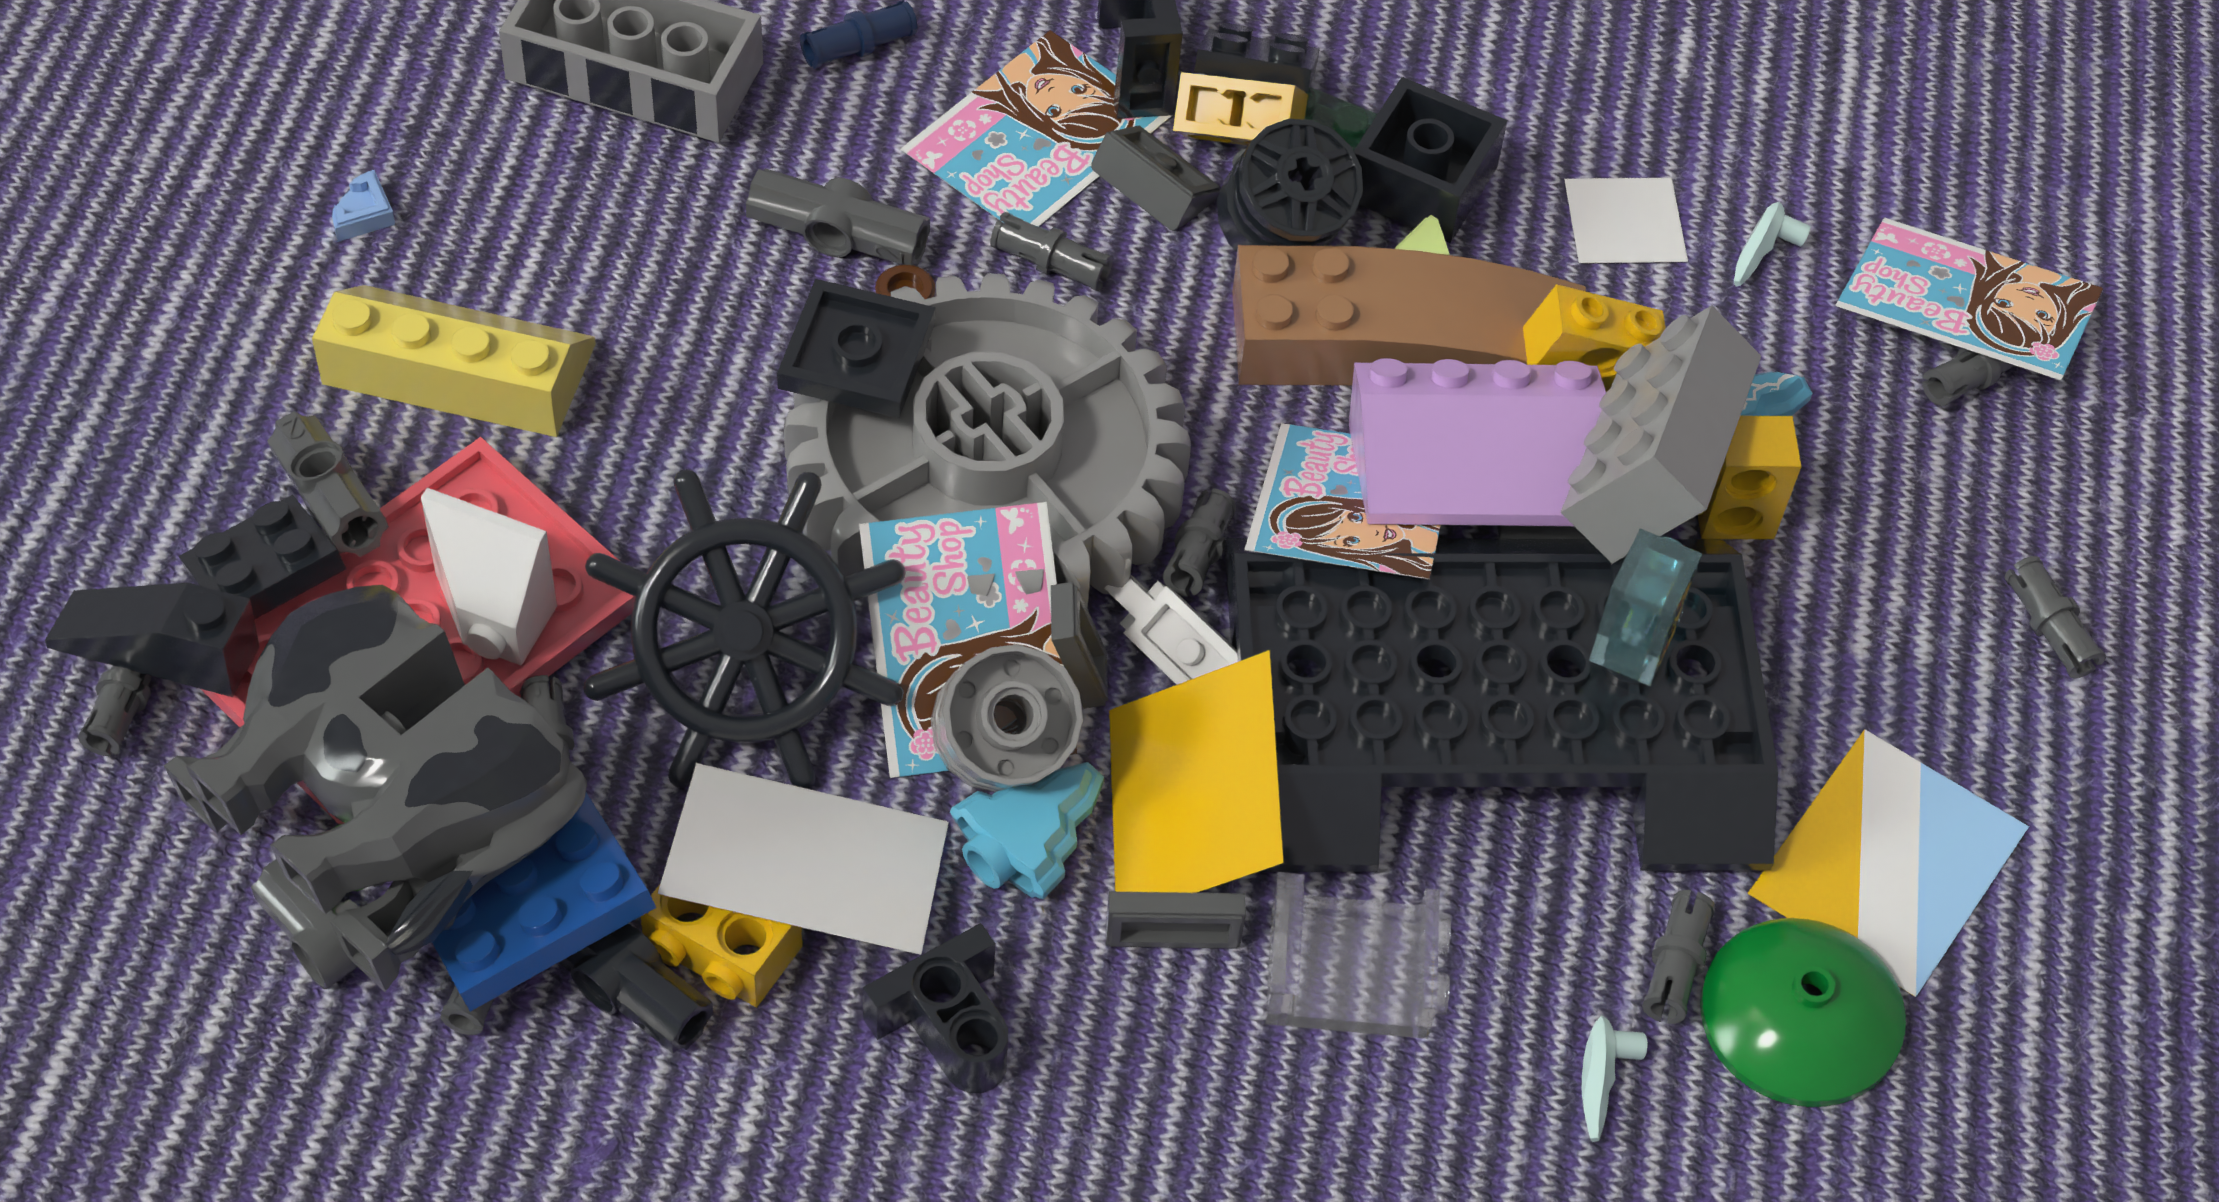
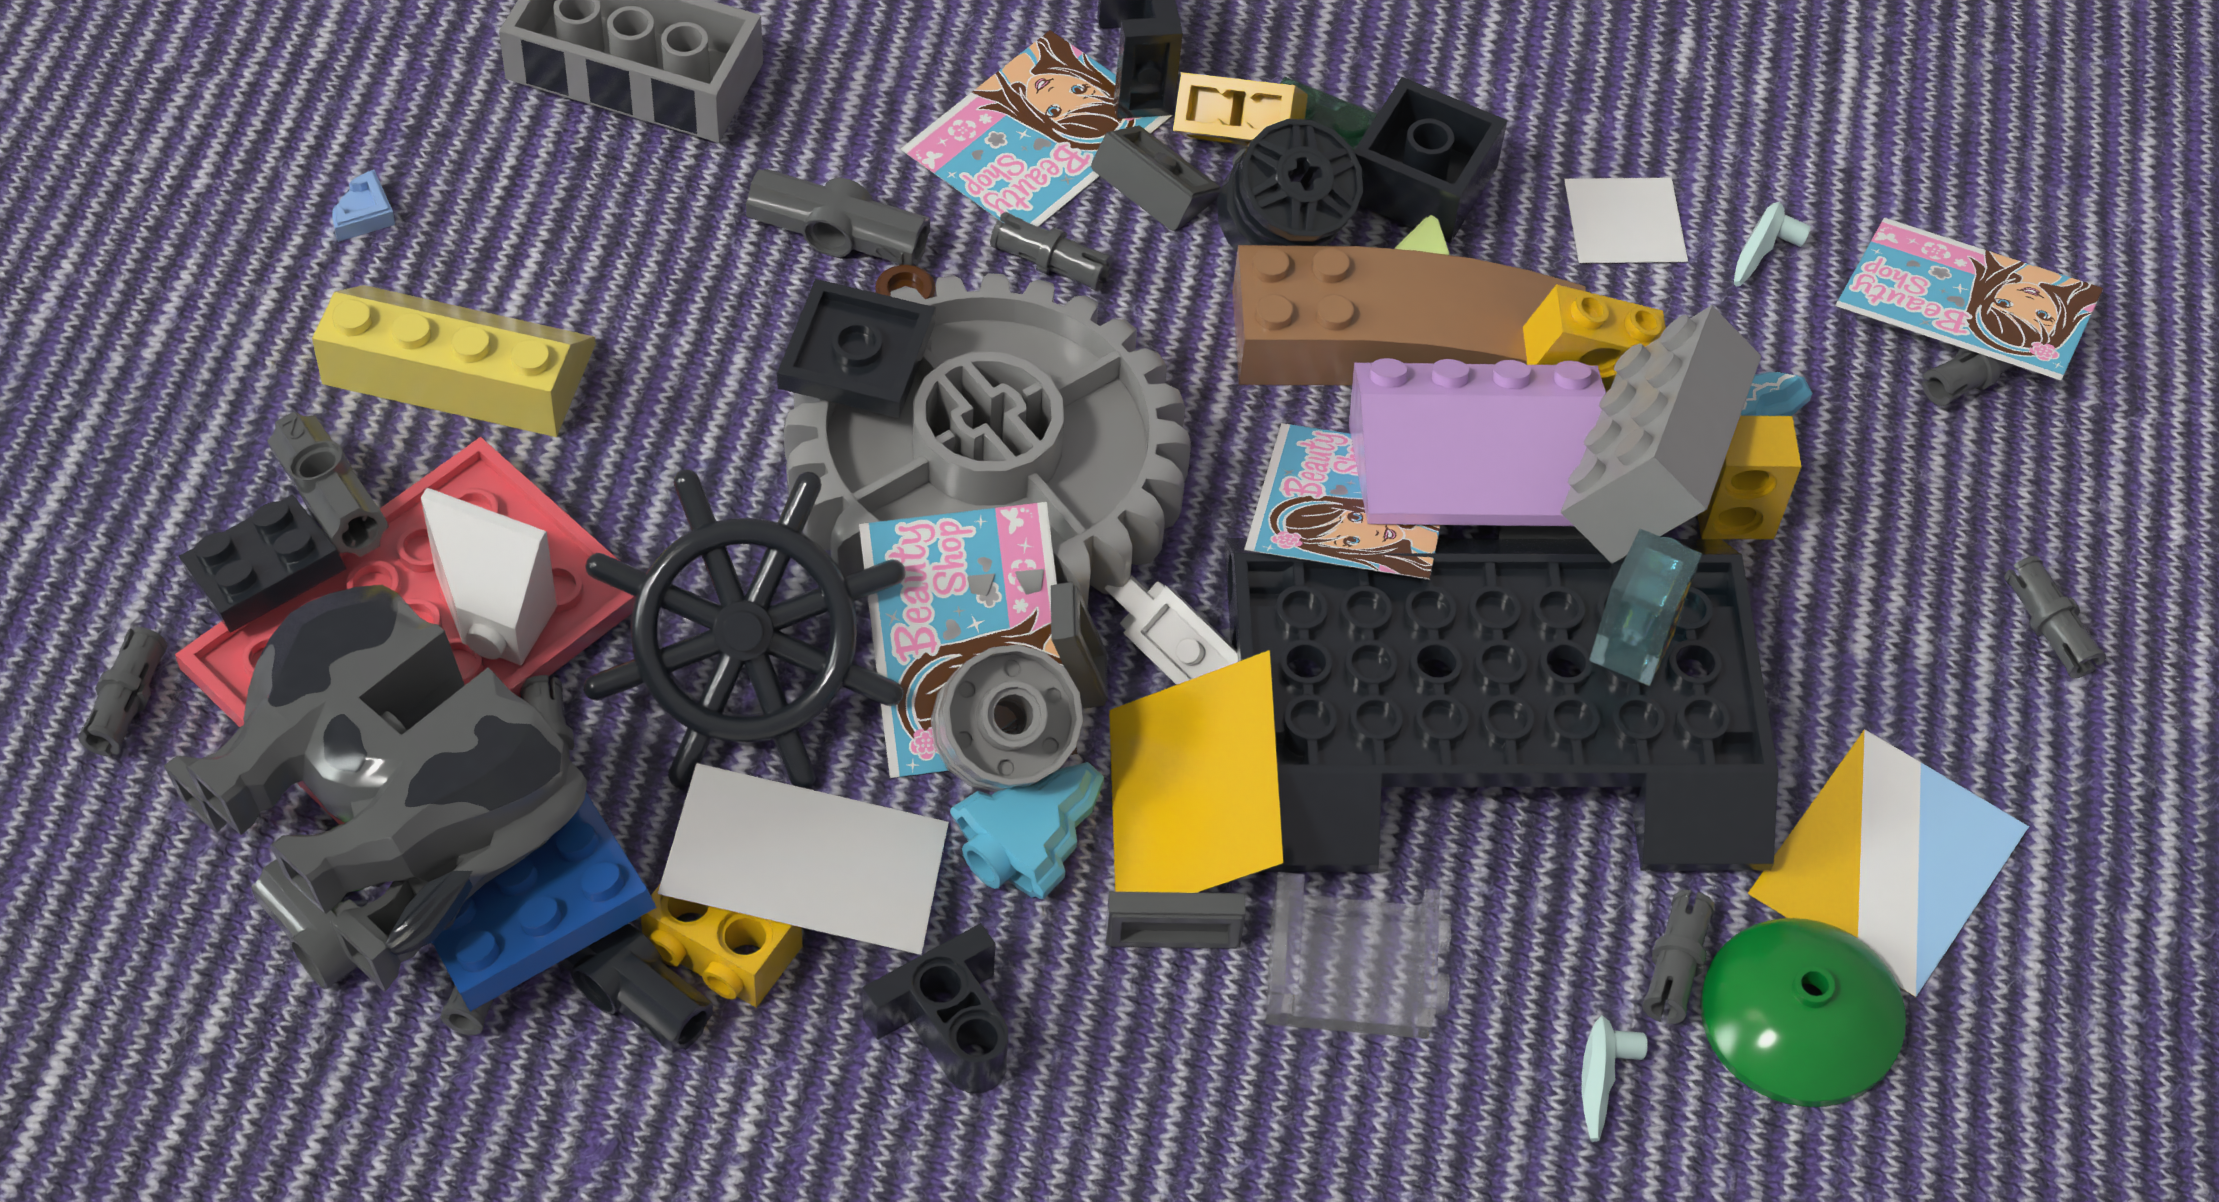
black slope [45,582,260,697] -> none
dark blue pin [800,0,918,69] -> none
dark grey pin [1163,489,1236,596] -> none
black plate [1194,23,1320,92] -> none

